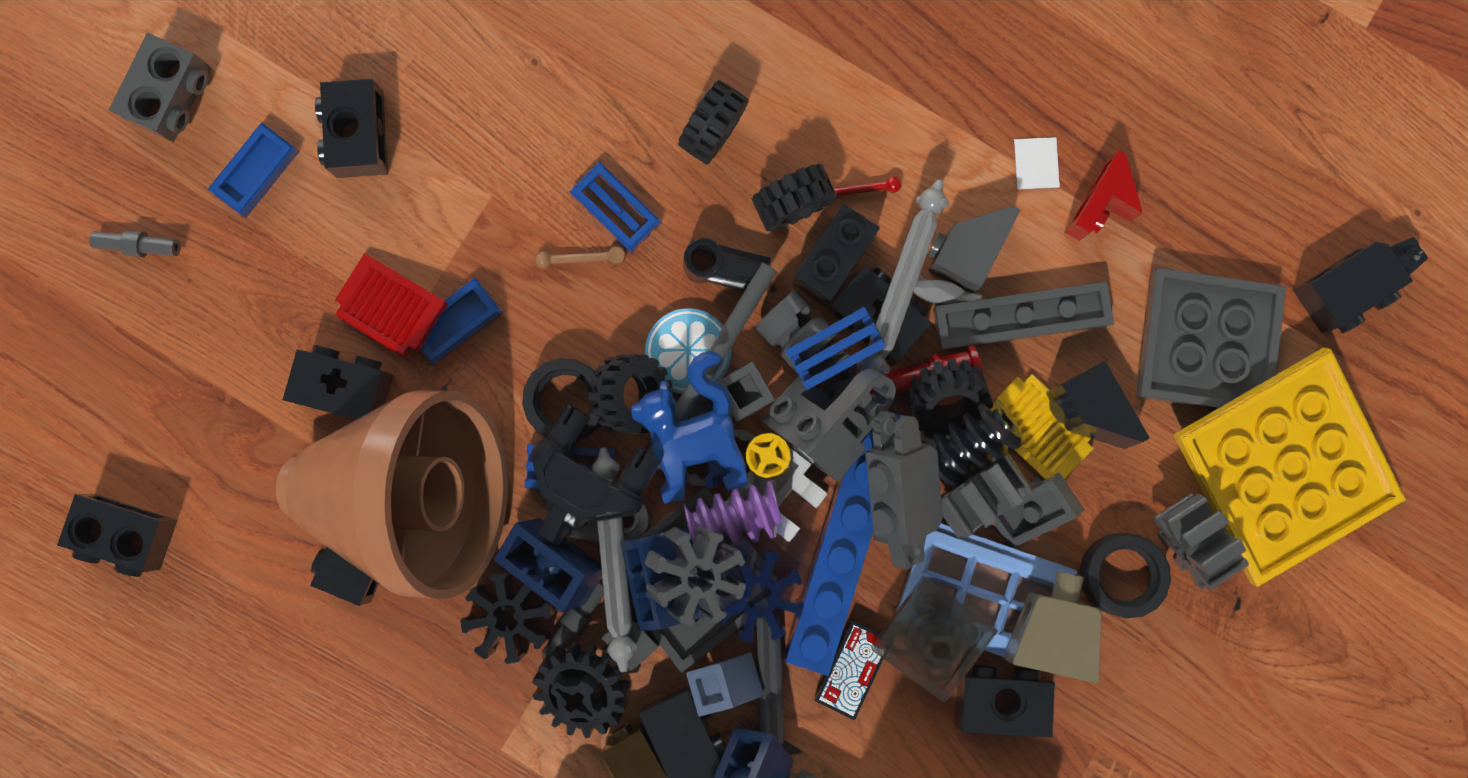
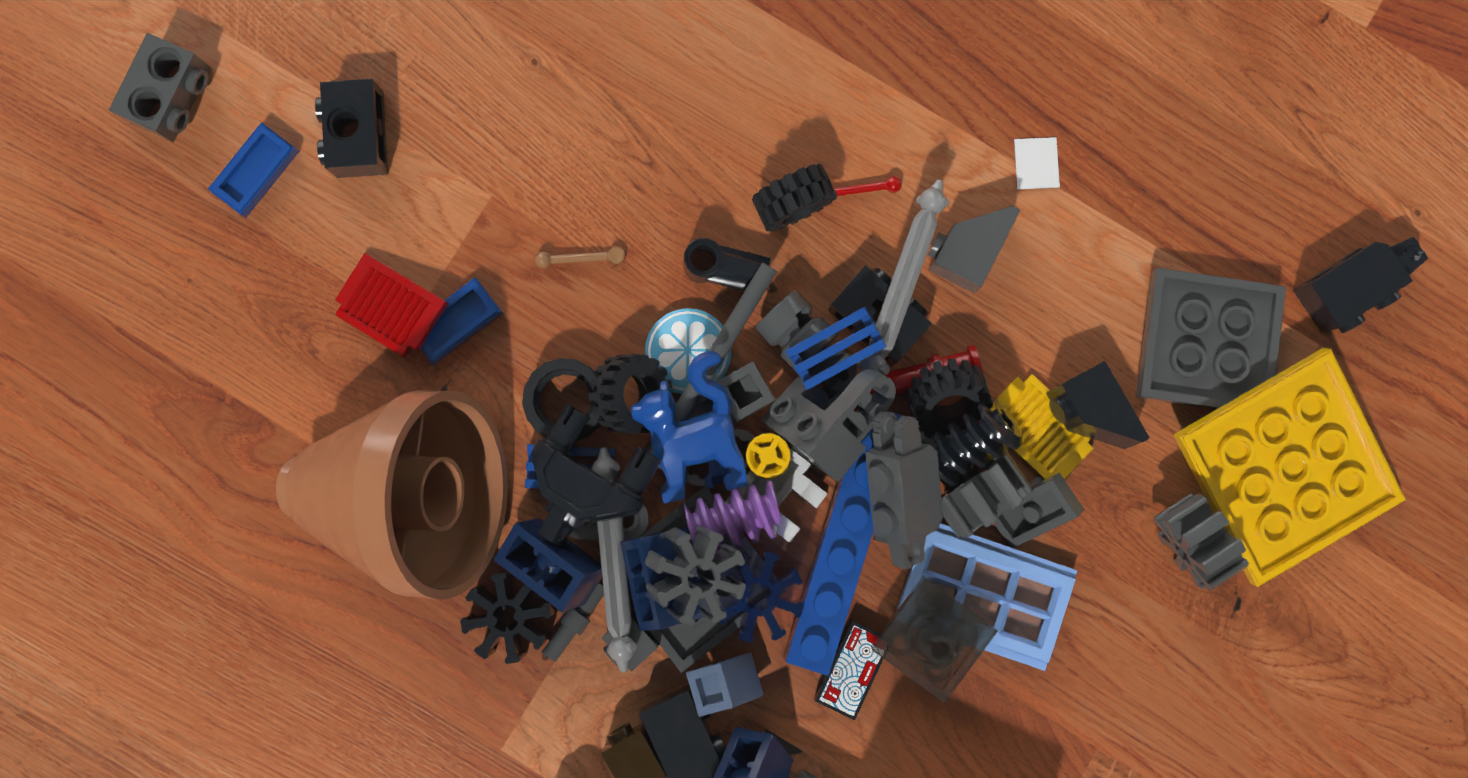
black brick [57,494,177,577] -> none
dark grey bar [89,230,181,258] -> none
black brick [282,345,393,419] -> none
black brick [310,547,379,606] -> none
black gear [532,642,630,738] -> none
blue tile [569,161,661,254] -> none
black tyre [678,79,749,165] -> none
dark grey axle [756,614,784,745] -> none
black brick [792,203,880,307] -> none
light grey bar [913,275,982,305] -> none
dark grey plate [933,281,1114,351] -> none
black brick [955,665,1055,738] -> none
dark tan torso [1004,571,1101,684] -> none
red slope [1064,150,1142,241] -> none
black tyre [1079,533,1171,619] -> none

